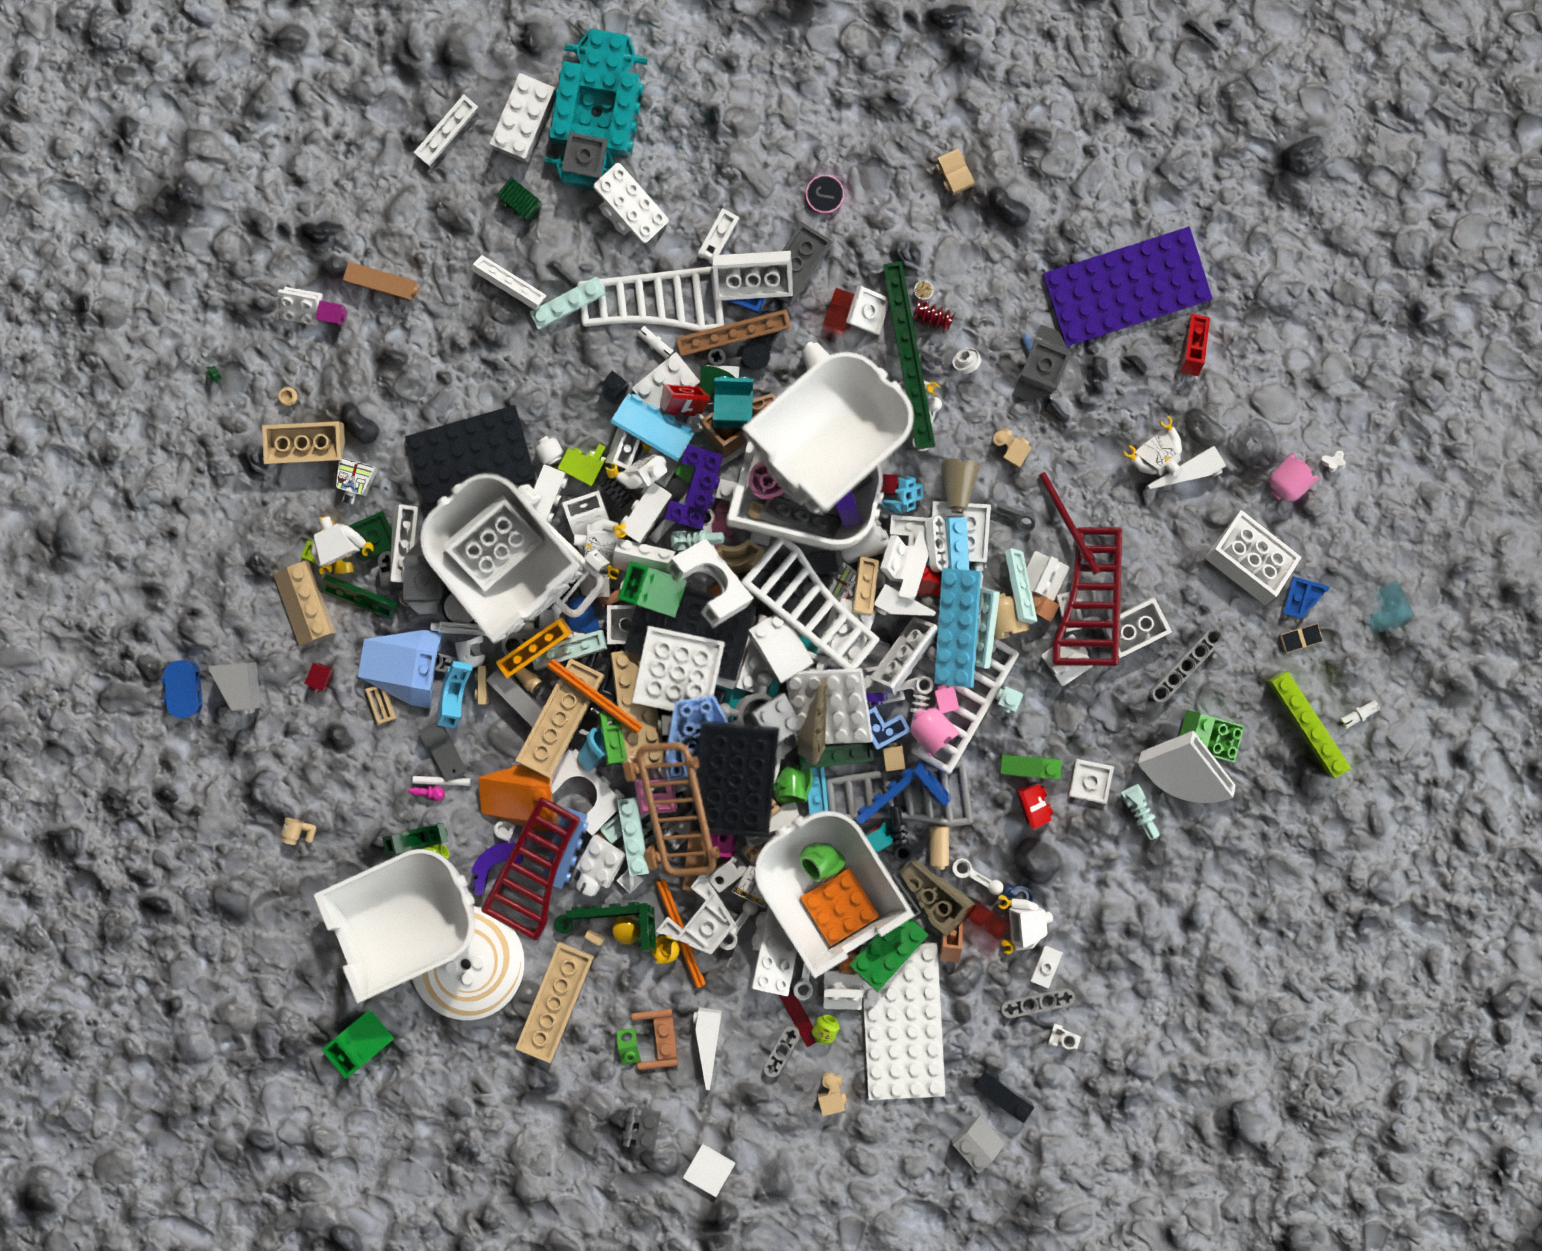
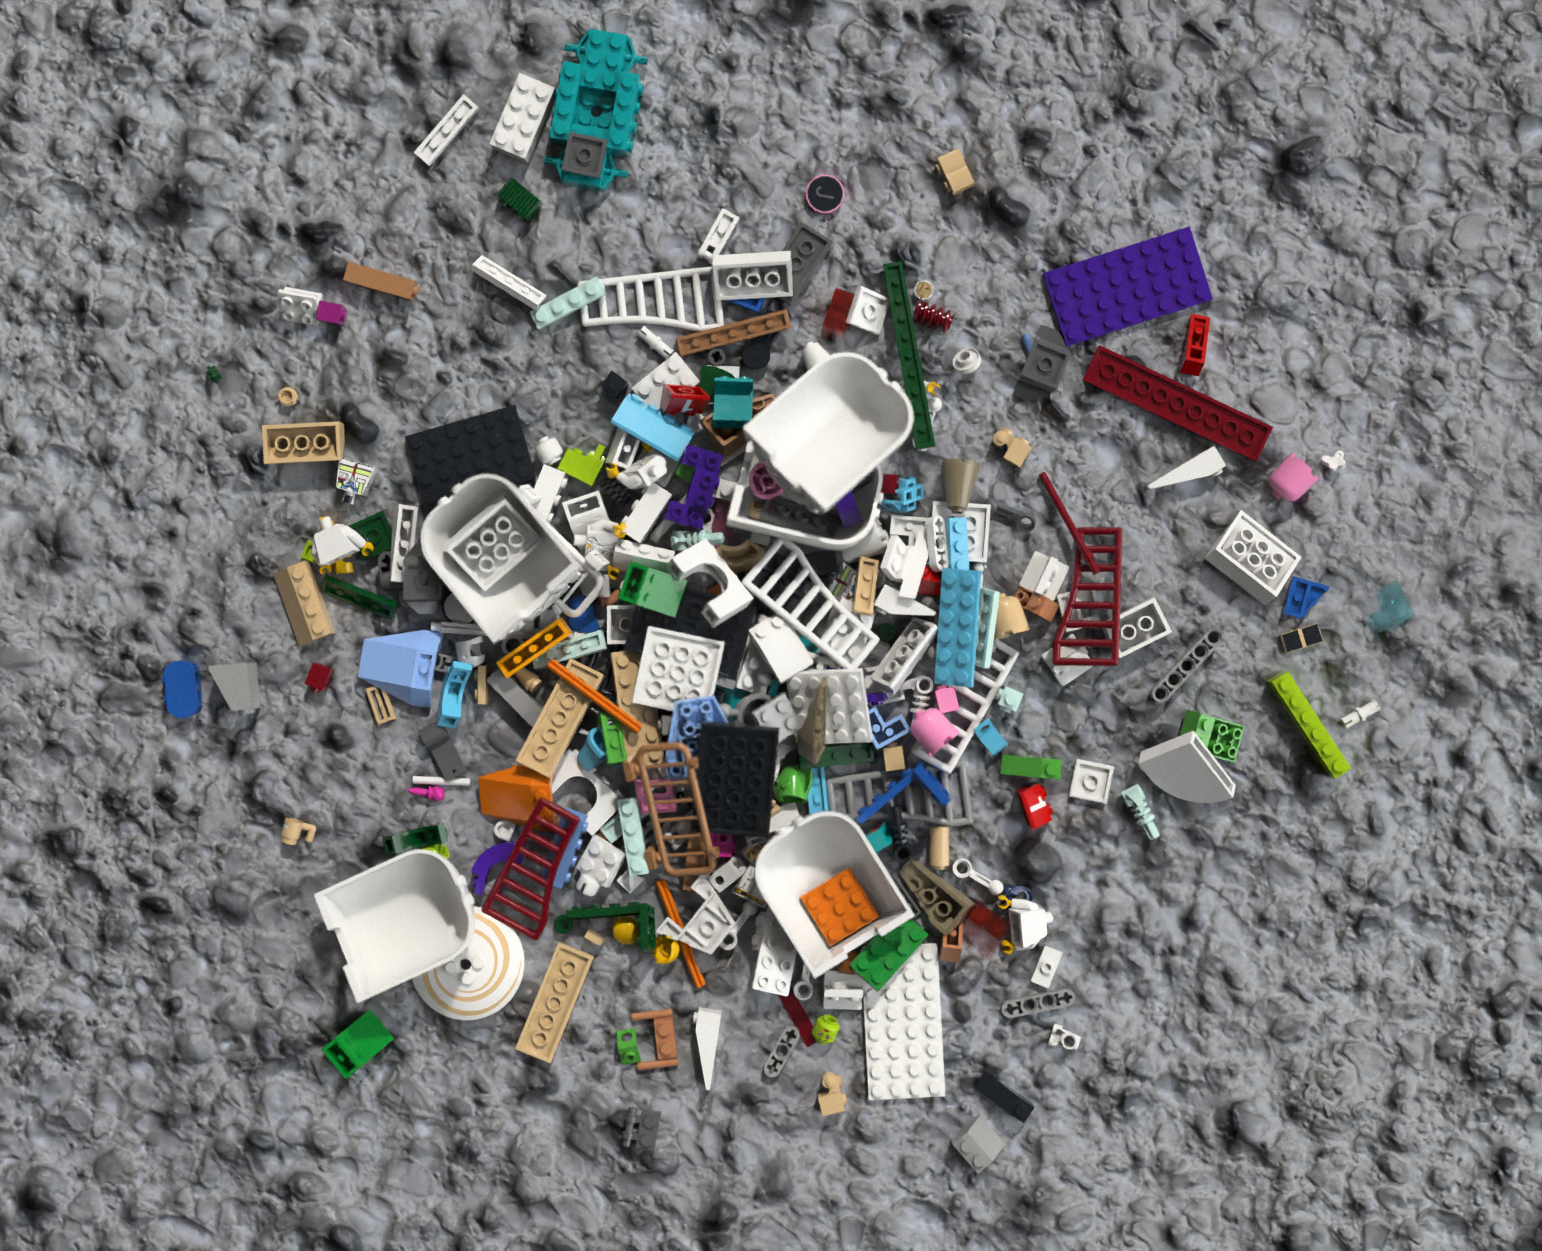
white bracket [593,163,668,243] -> none
white tile [683,1143,735,1197] -> none
white tile [686,681,705,699] -> none
bright green helmet [800,843,846,882] -> none
light aqua plate [1005,548,1037,624] -> none
white torso [1122,416,1182,477] -> none
none -> dark green plate [877,623,896,642]
none -> medium azure bracket [973,718,1008,756]
none -> dark red plate [1082,345,1273,462]

